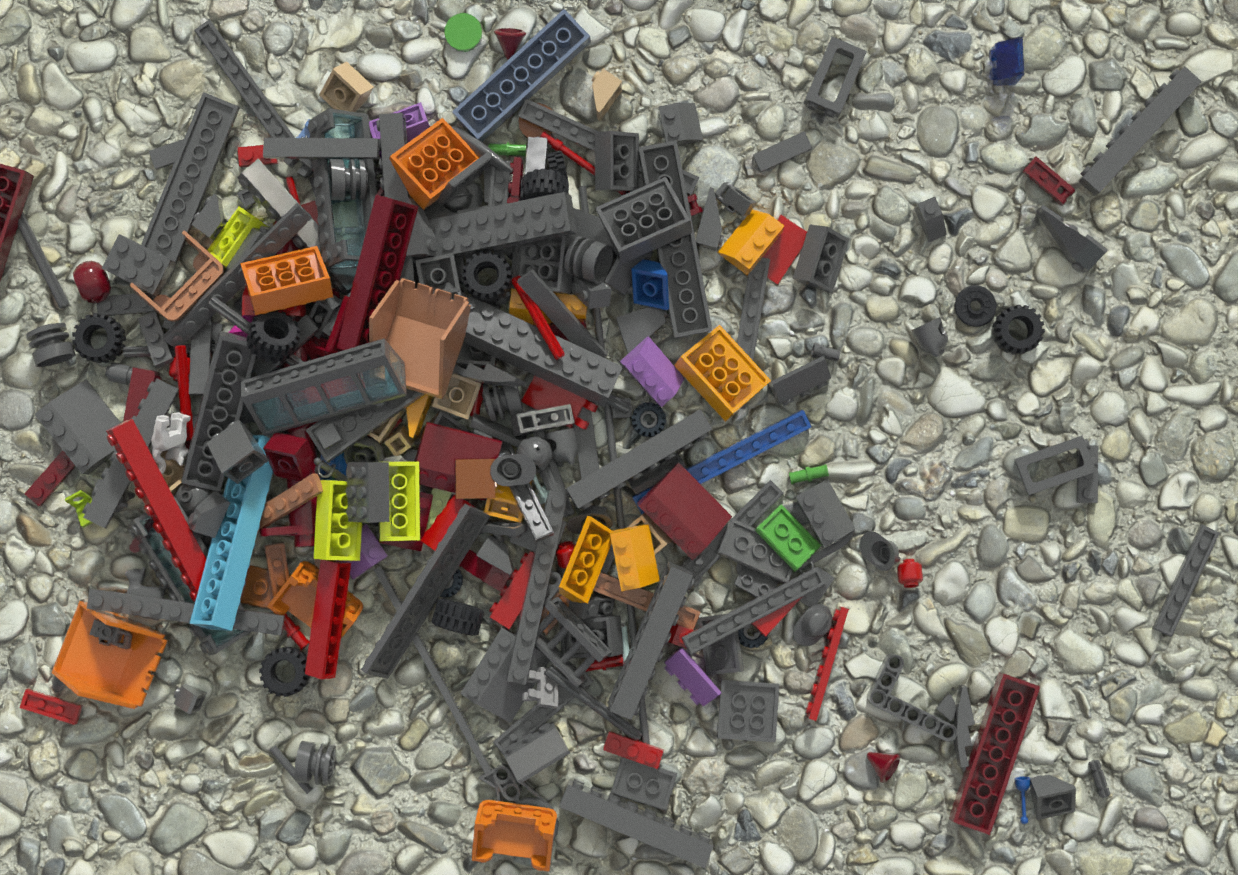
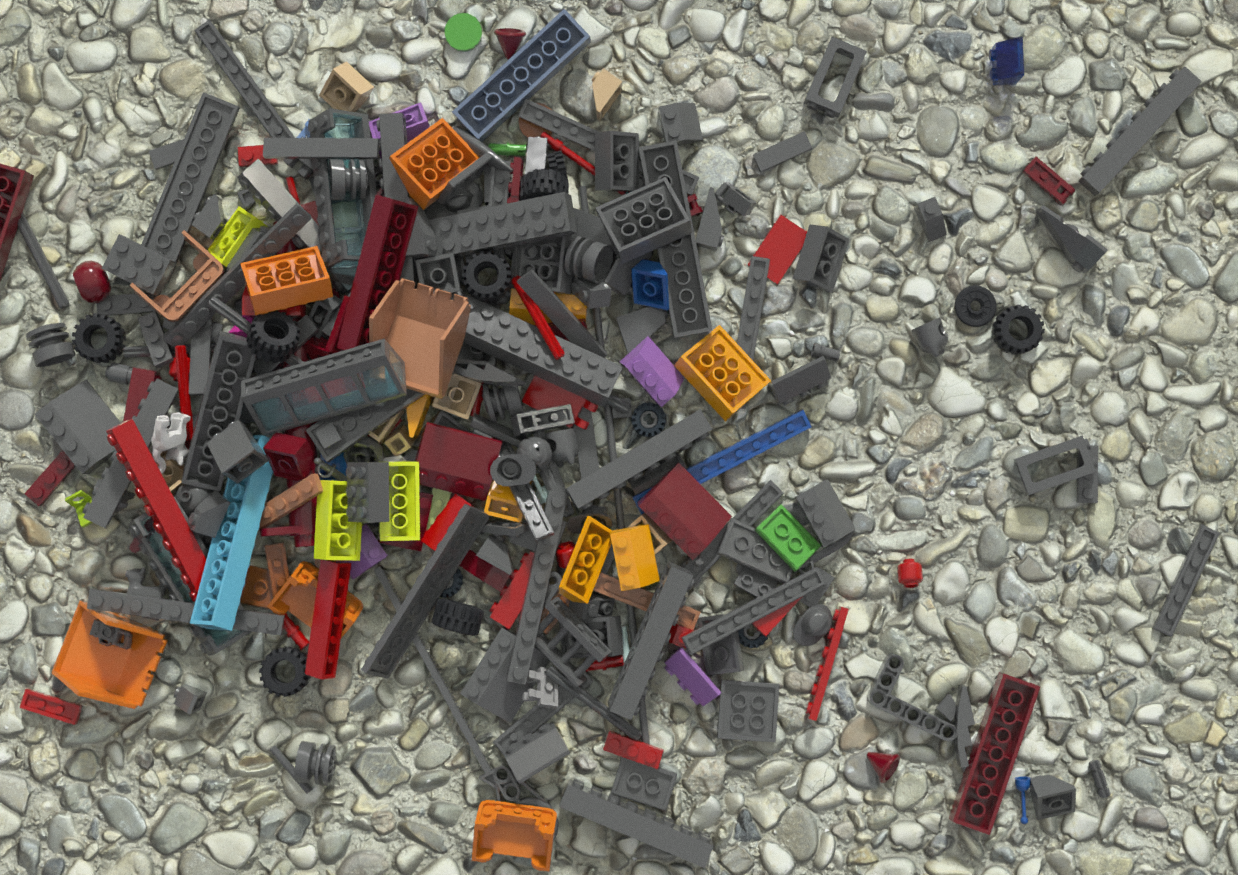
dark orange tile [455,459,495,499] -> none
light orange slope [717,209,784,276] -> none
bright green pin [789,464,829,484] -> none
dark grey piece [860,531,901,571] -> none

